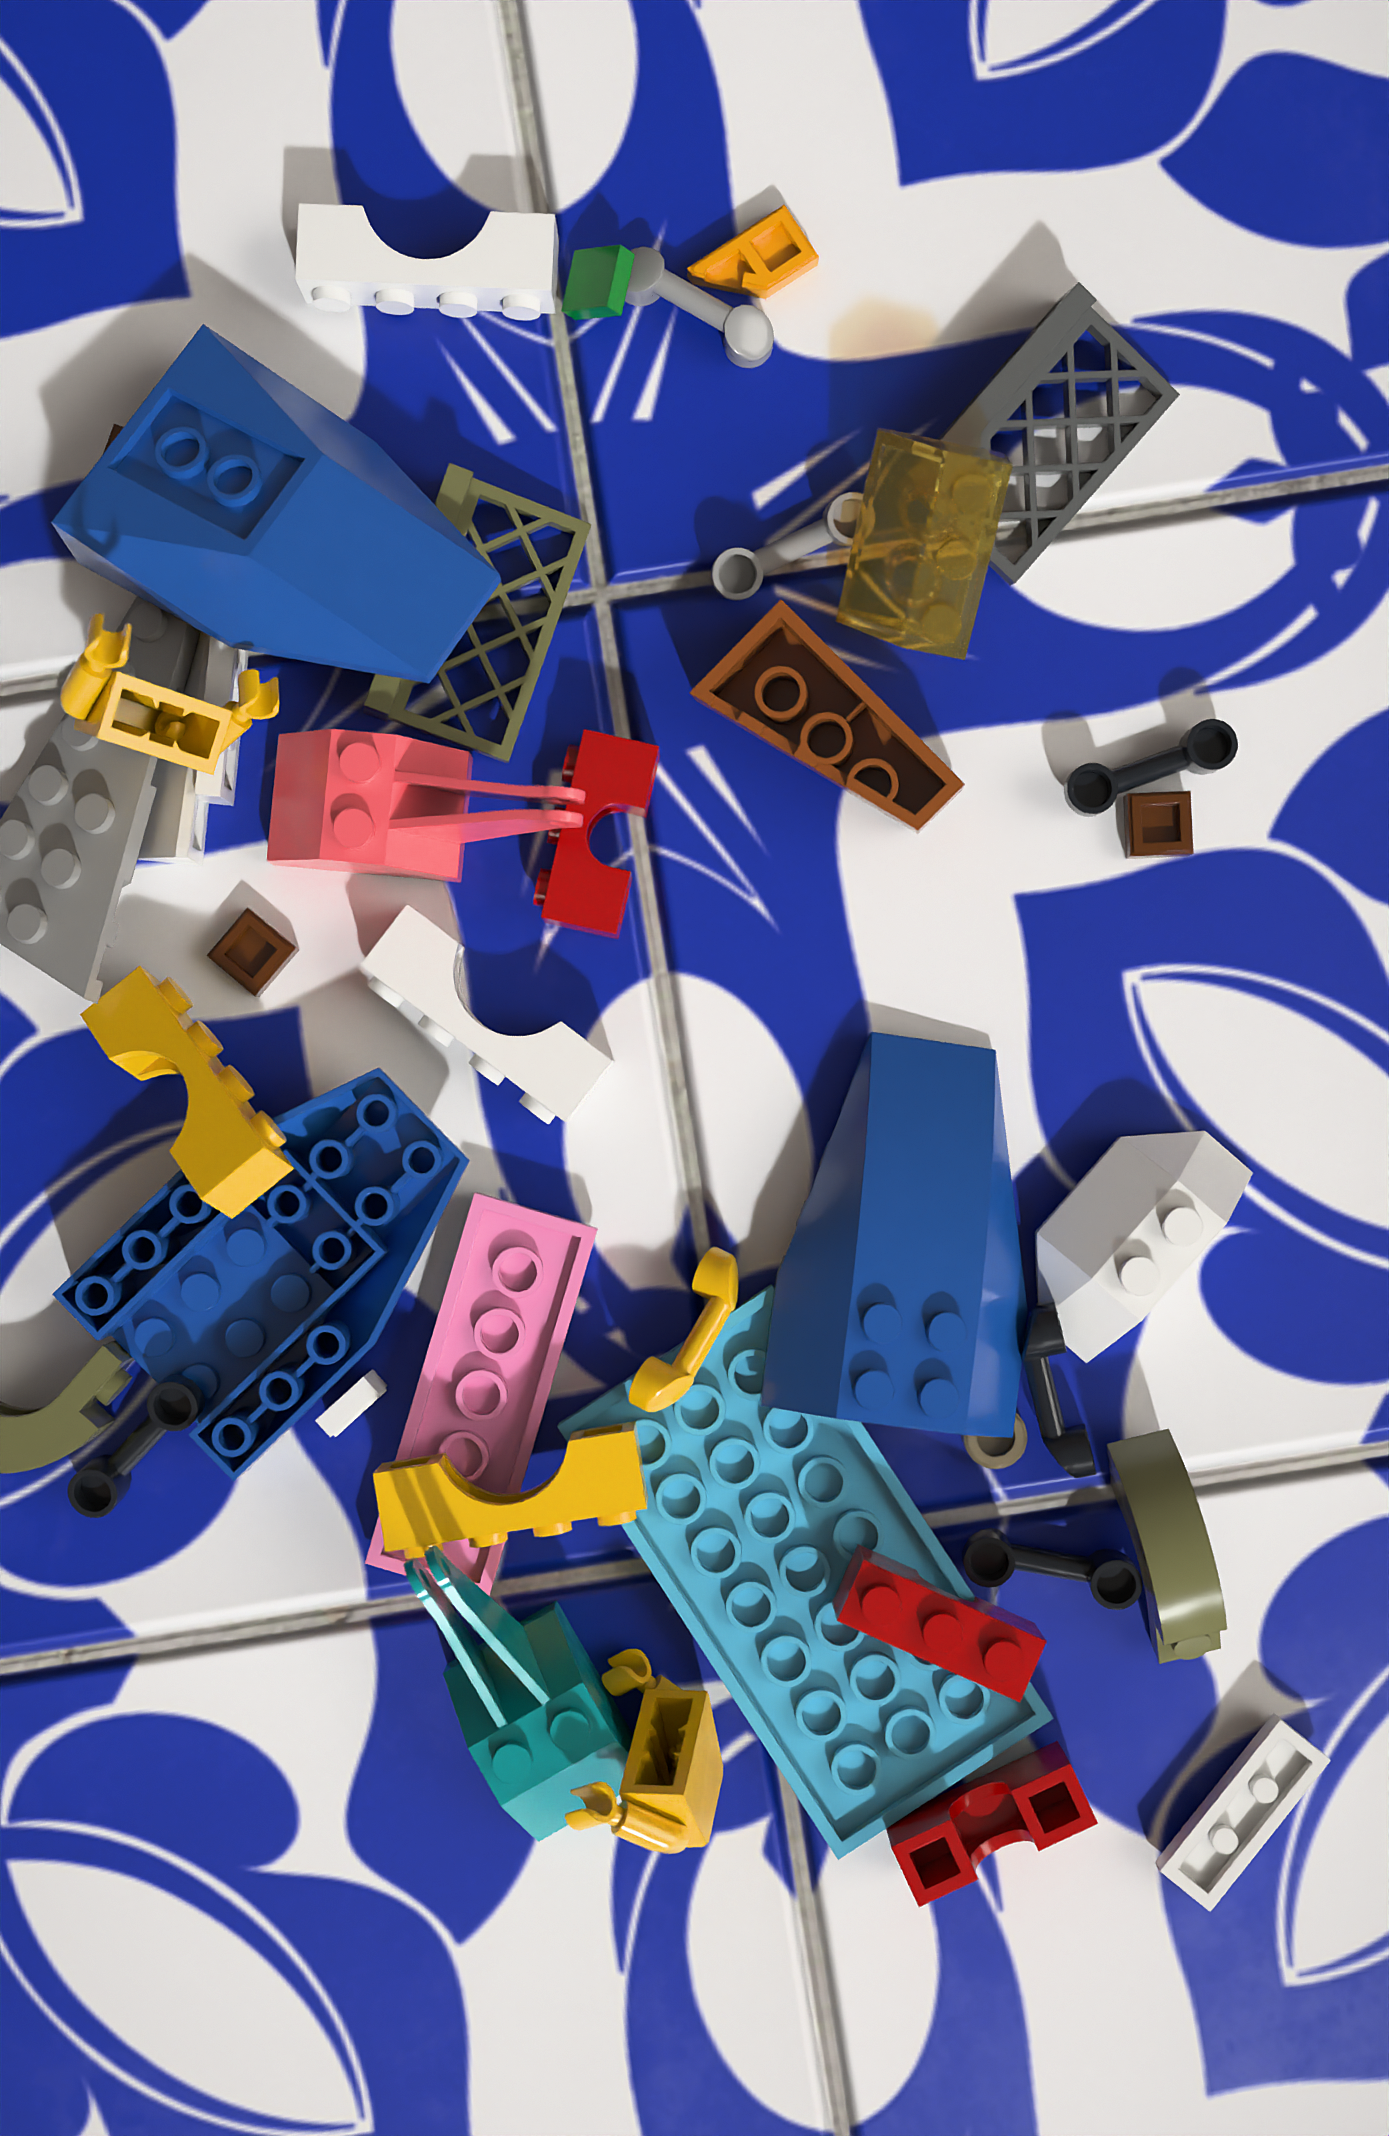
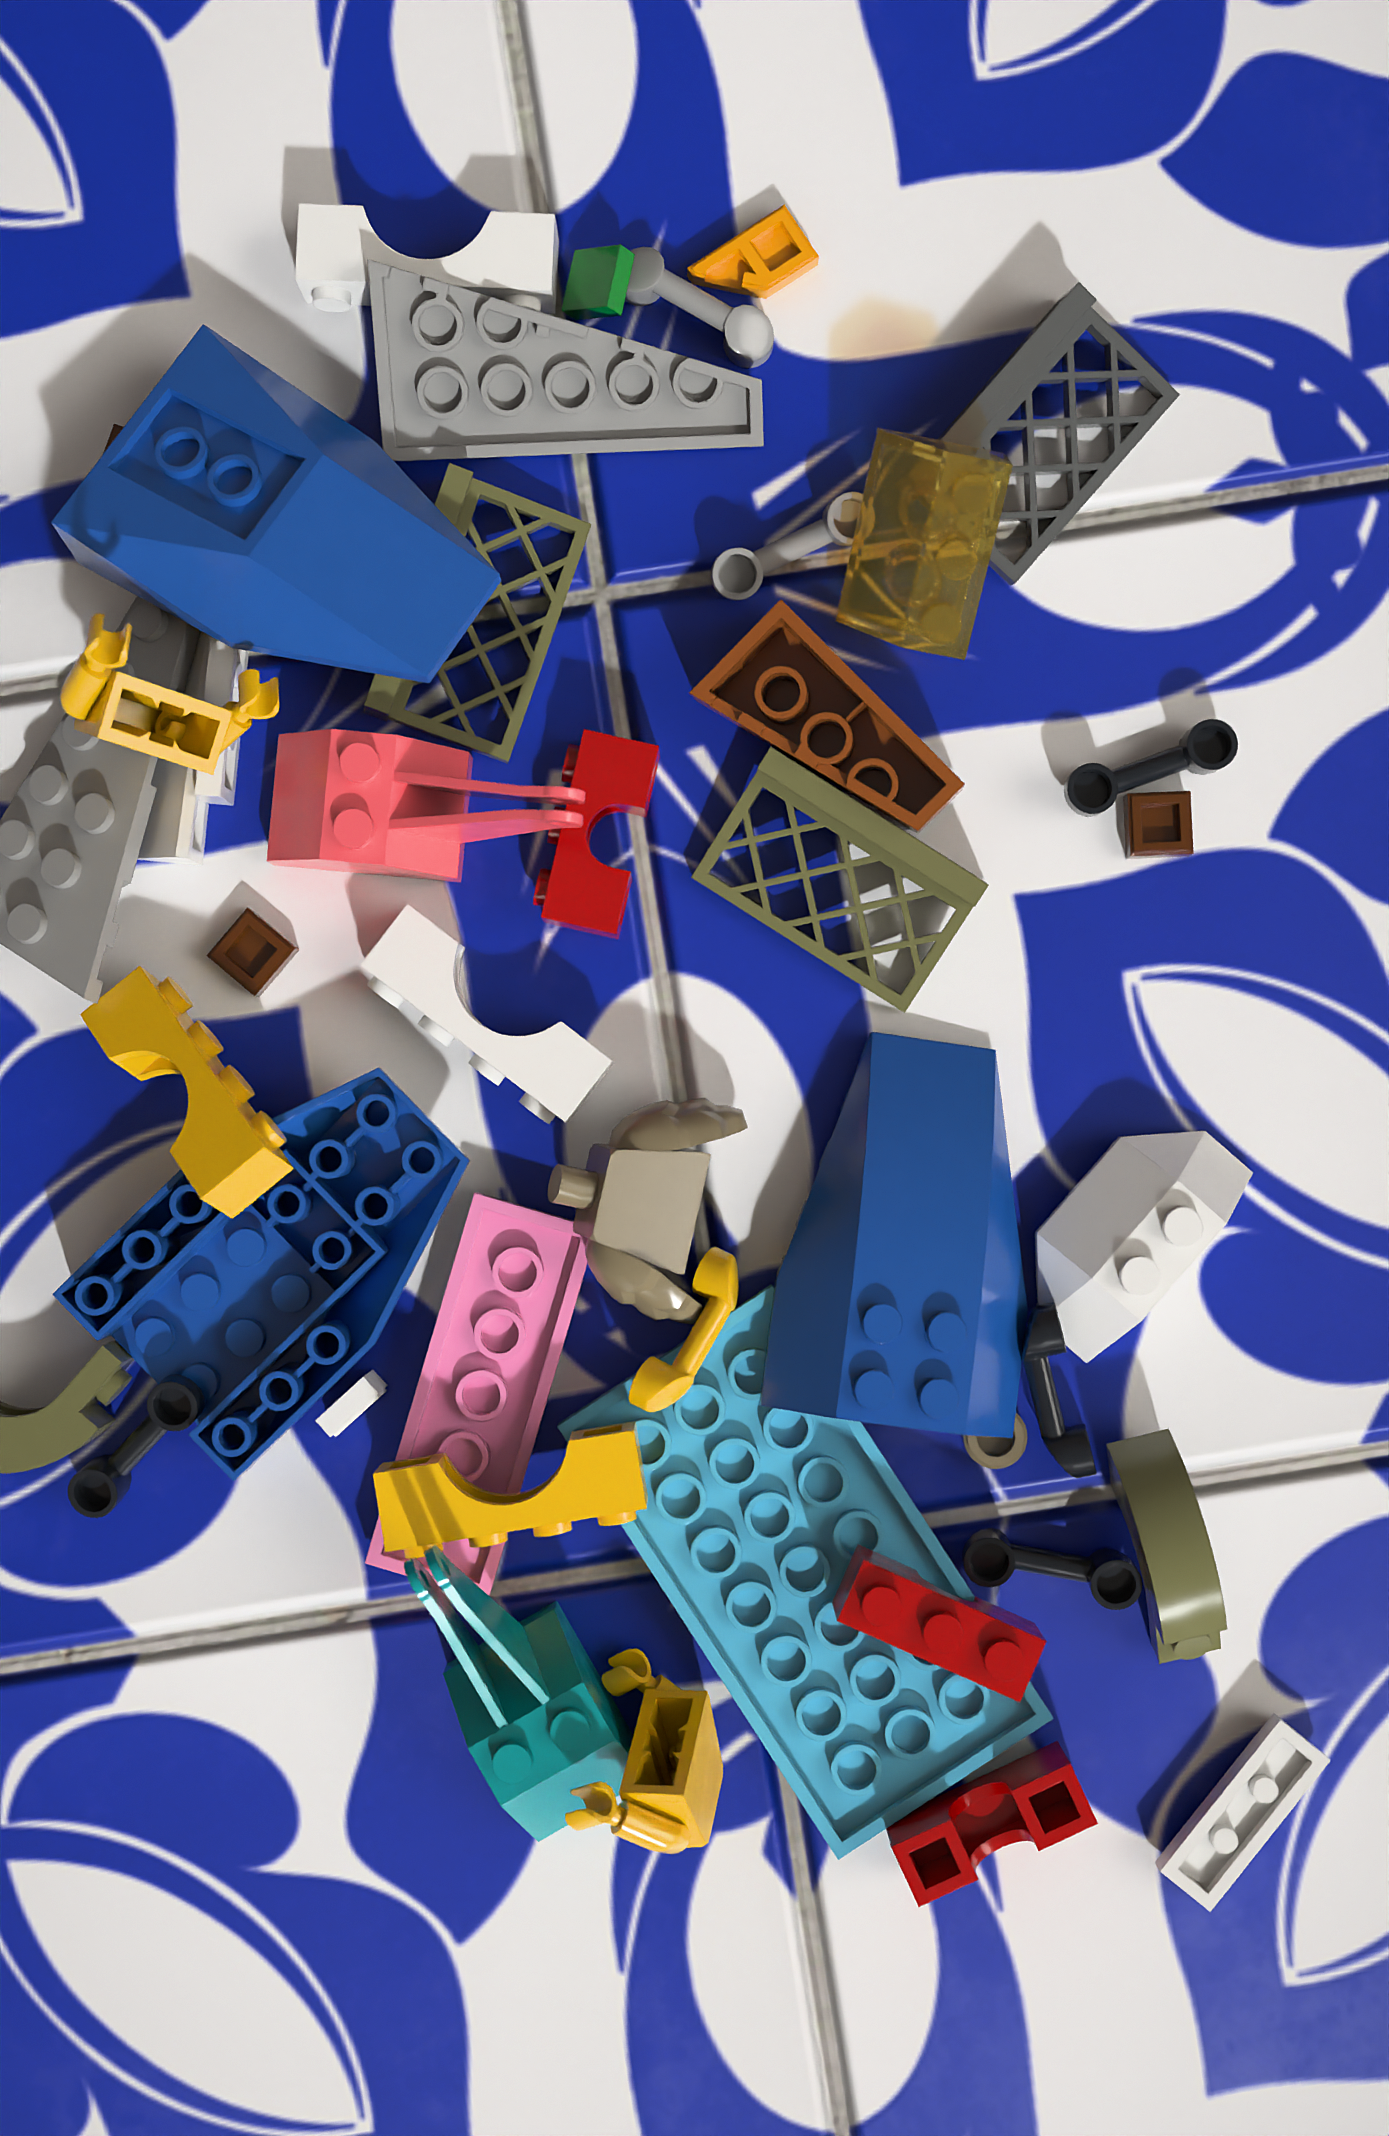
none -> light grey wing [367,259,764,461]
none -> dark tan torso [548,1098,748,1325]
none -> olive fence [691,747,989,1013]

